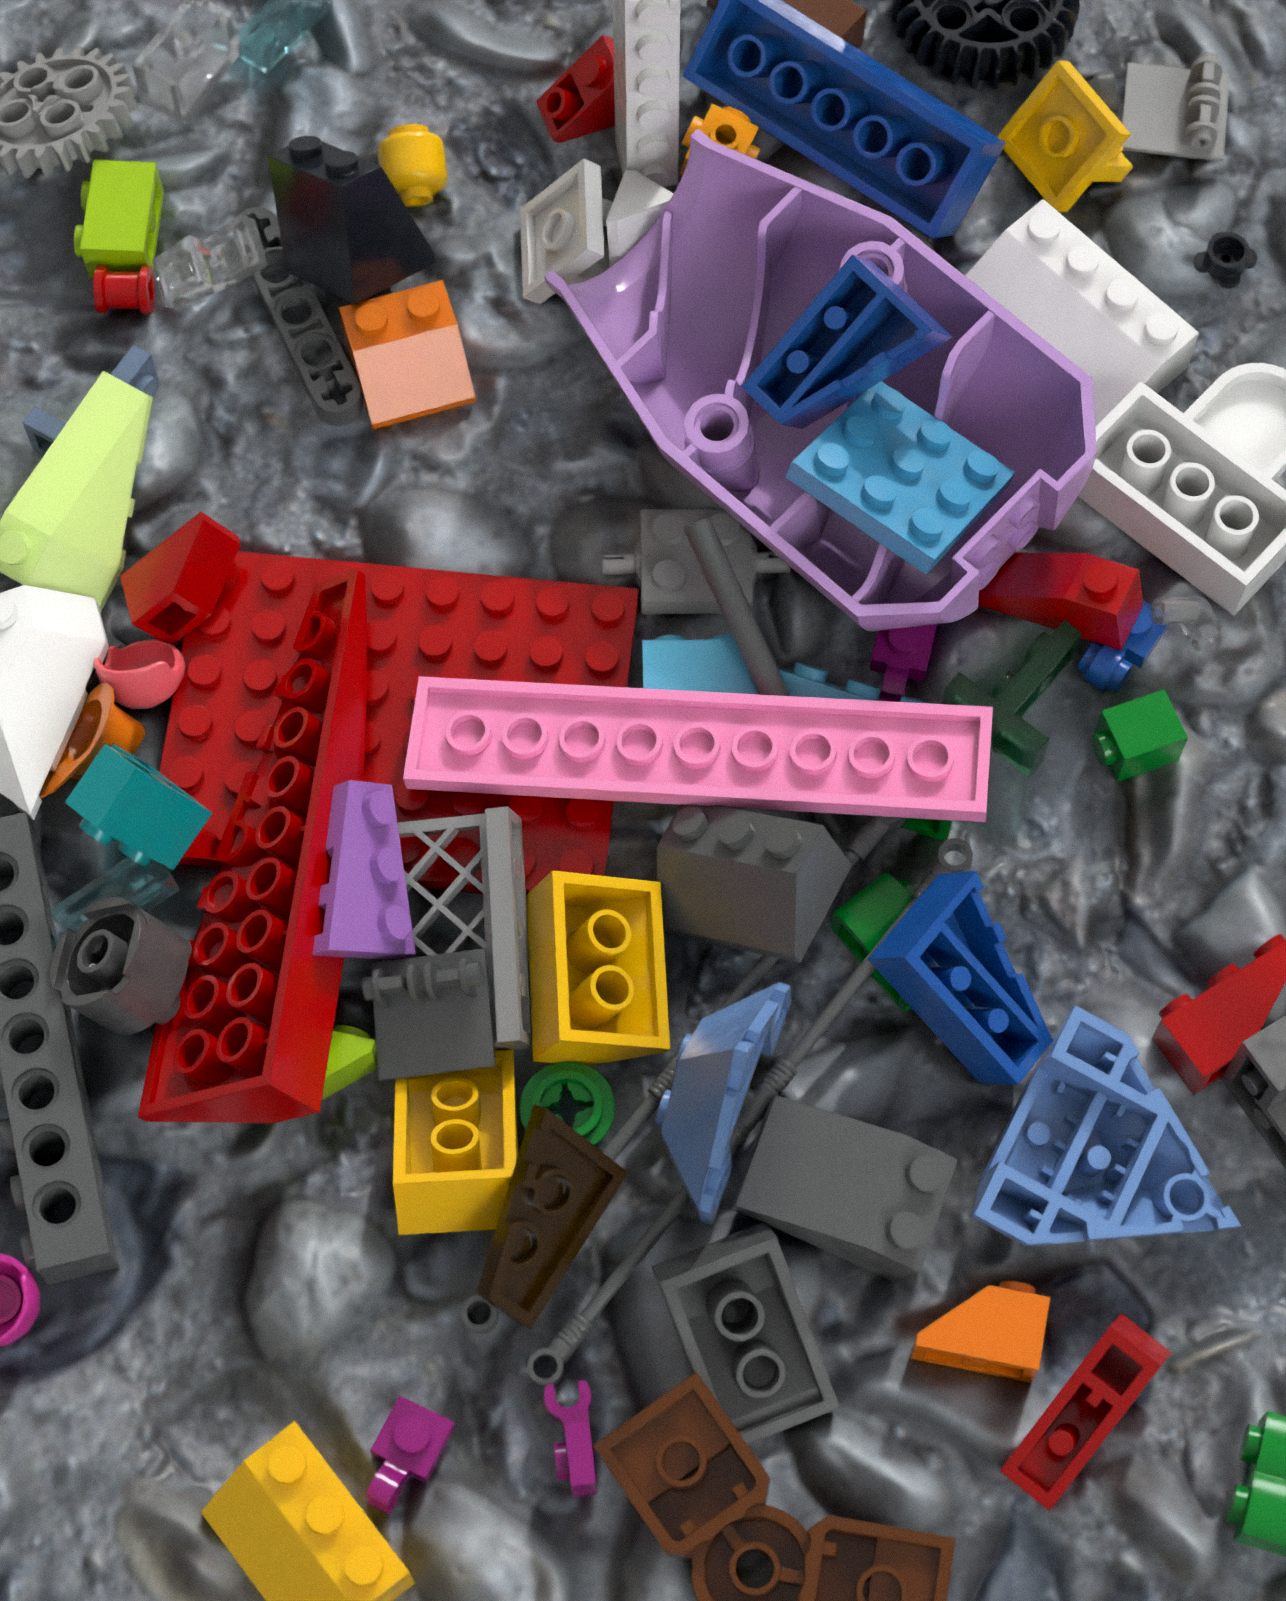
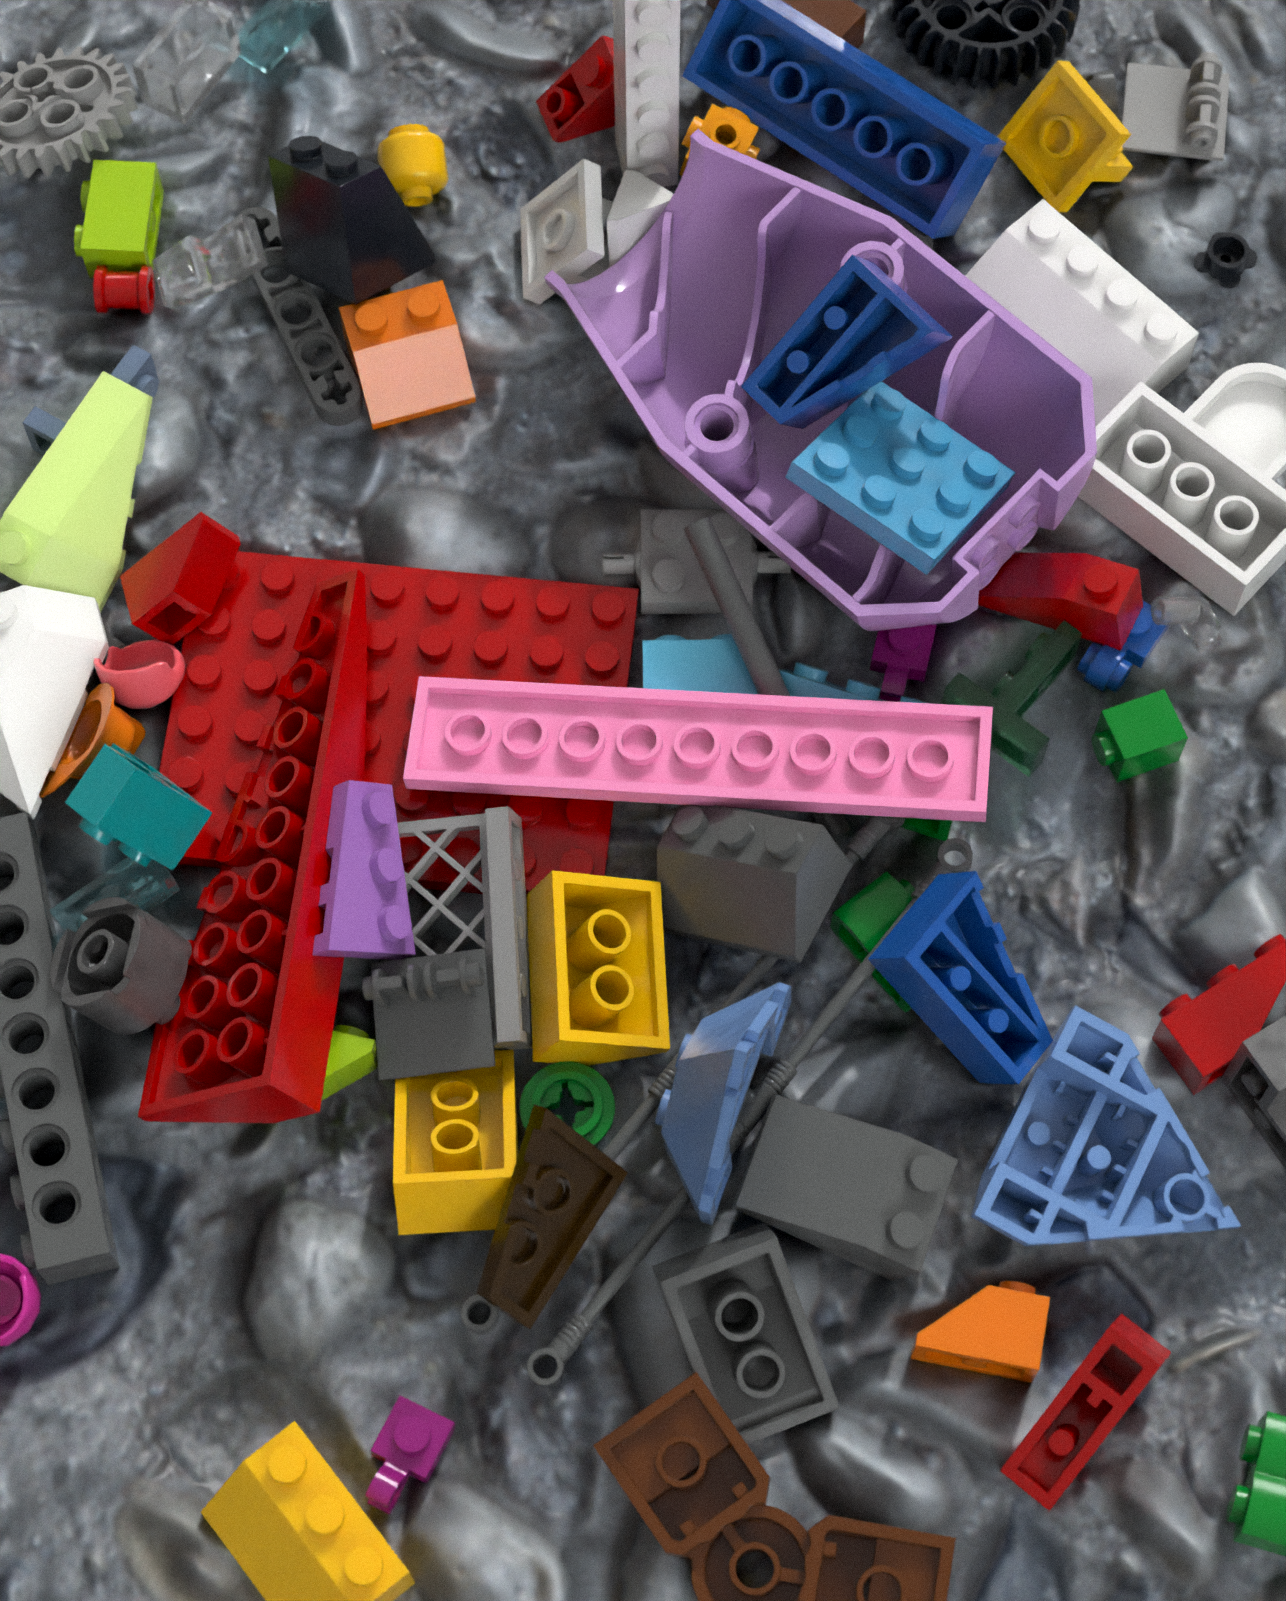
magenta plate [544,1380,597,1497] -> none

